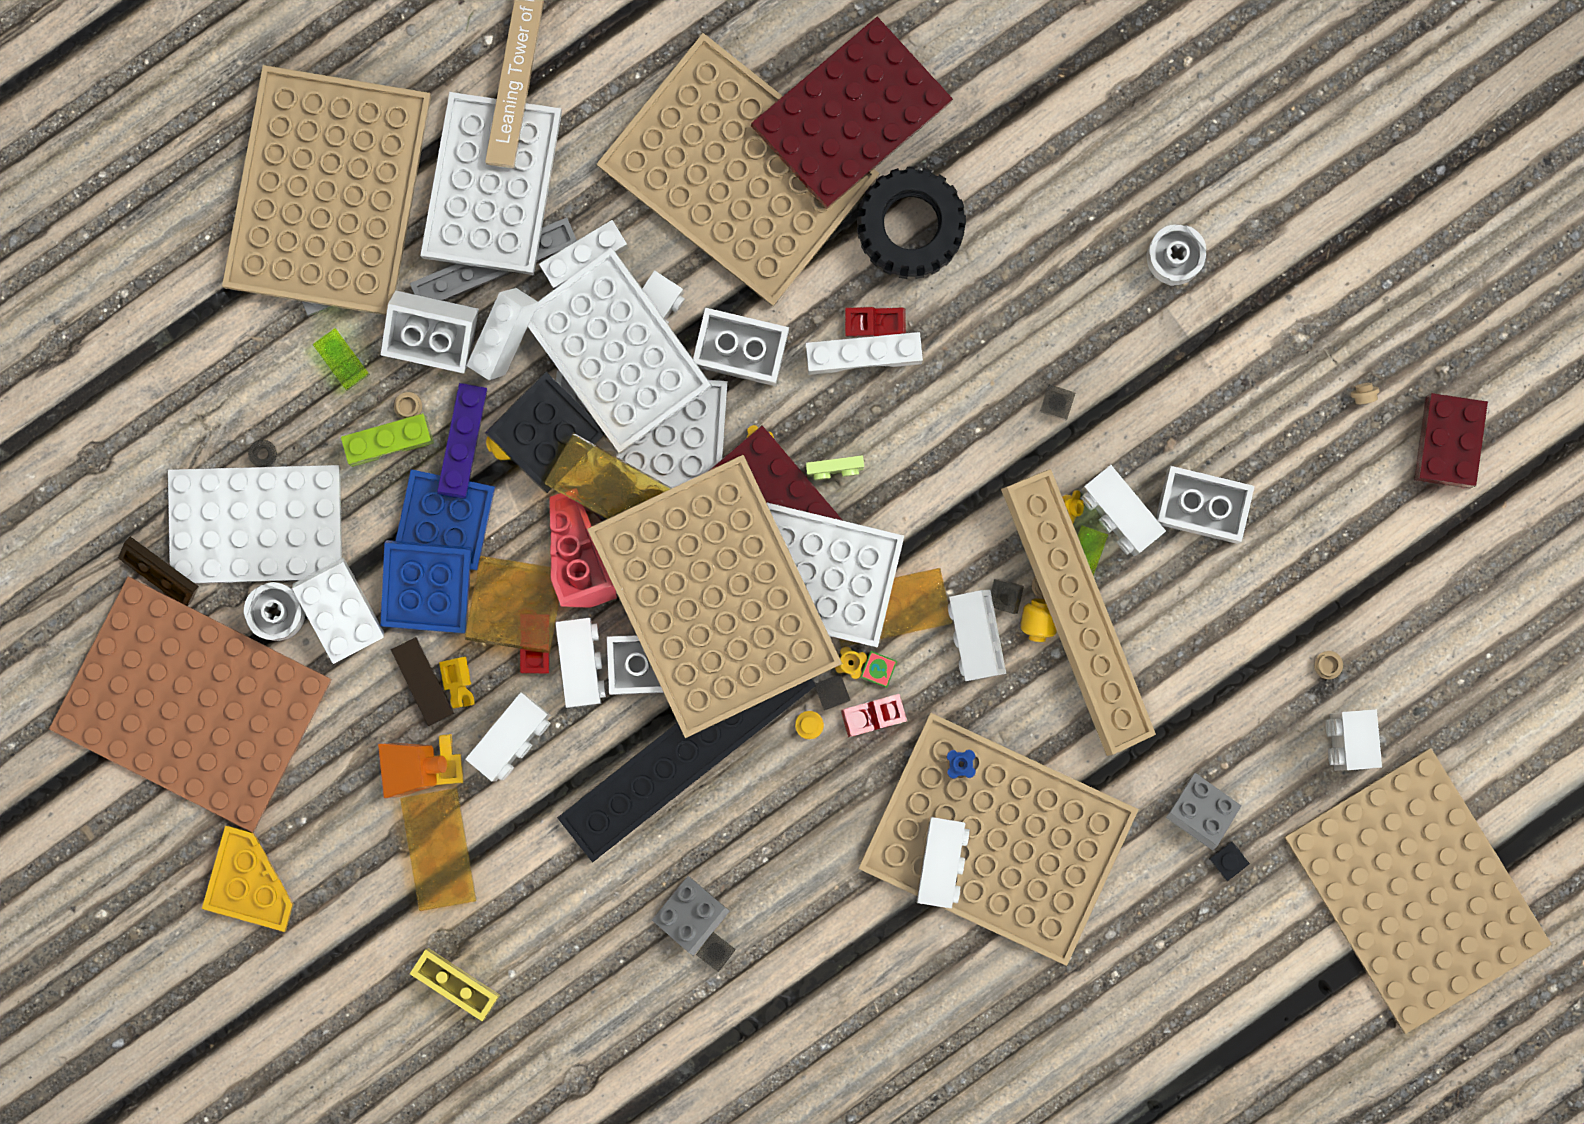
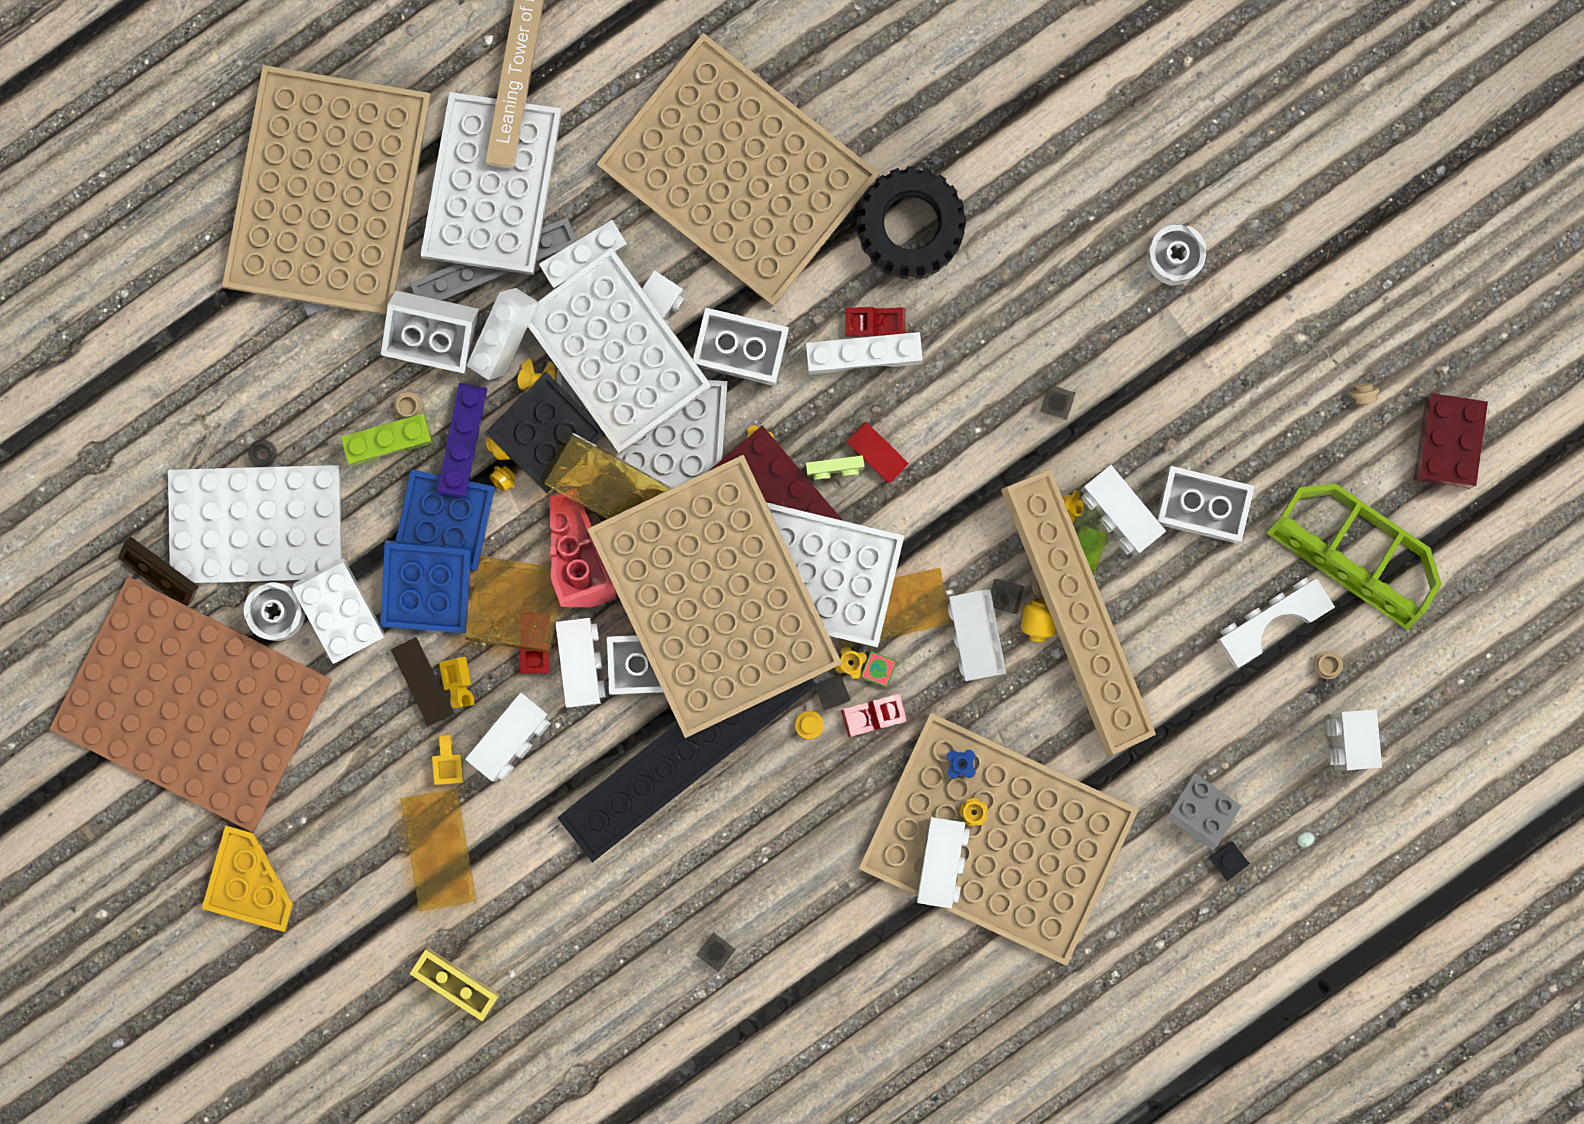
clear neon green plate [312,328,370,391] -> none
orange torso [378,743,447,798] -> none
light grey plate [652,876,730,956] -> none
dark red plate [751,16,953,209] -> none
tan plate [1284,748,1552,1034] -> none
none -> yellow plate [489,466,516,492]
none -> yellow piece [517,358,557,391]
none -> red slope [845,422,909,484]
none -> yellow plate [960,798,988,826]
none -> white arch [1217,577,1335,669]
none -> lime plate [1266,483,1442,630]

